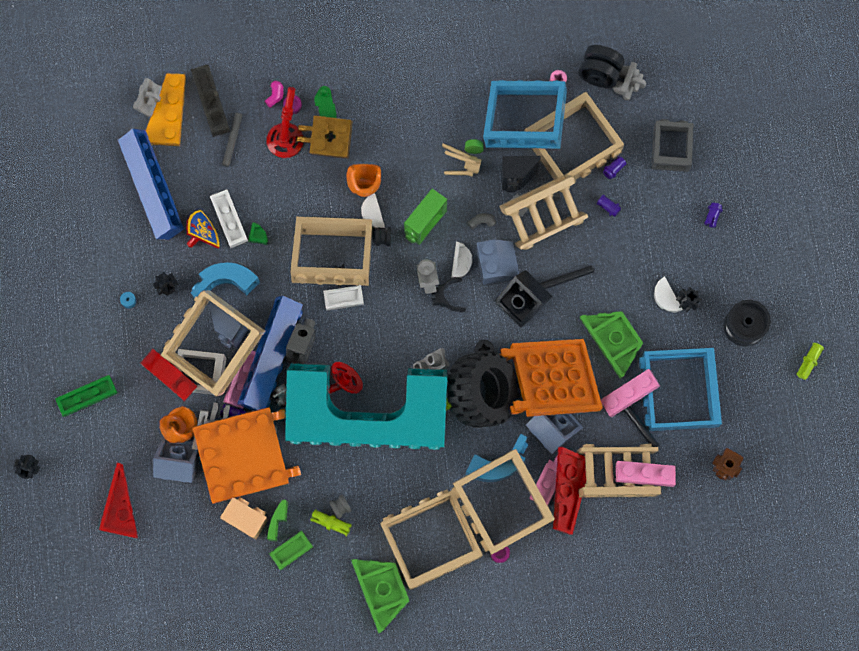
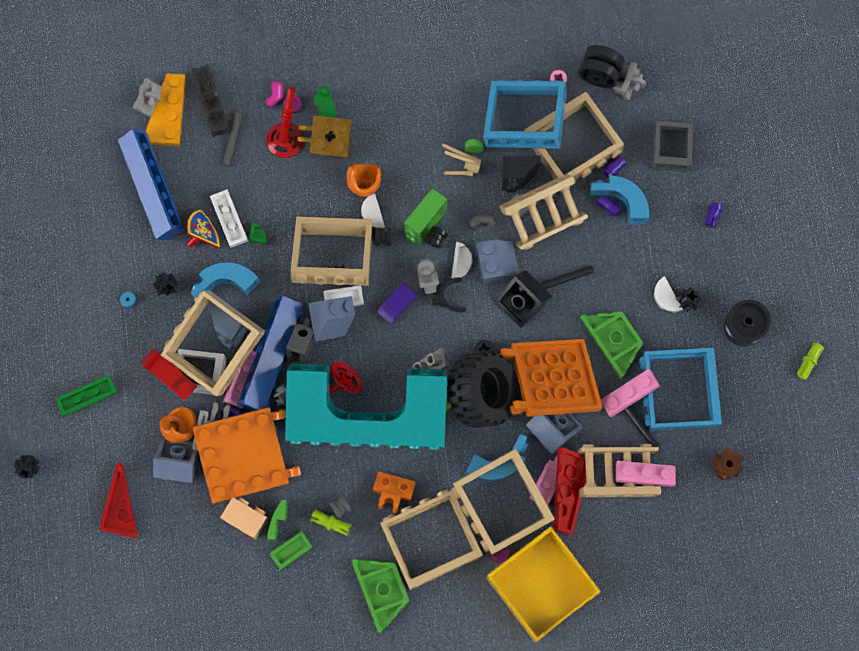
none -> sand blue slope [308,296,355,342]
none -> orange plate [373,471,416,514]
none -> dark purple slope [377,282,418,324]
none -> black wheel [425,226,448,249]
none -> yellow piece [486,527,601,642]
none -> dark azure arch [589,176,649,224]

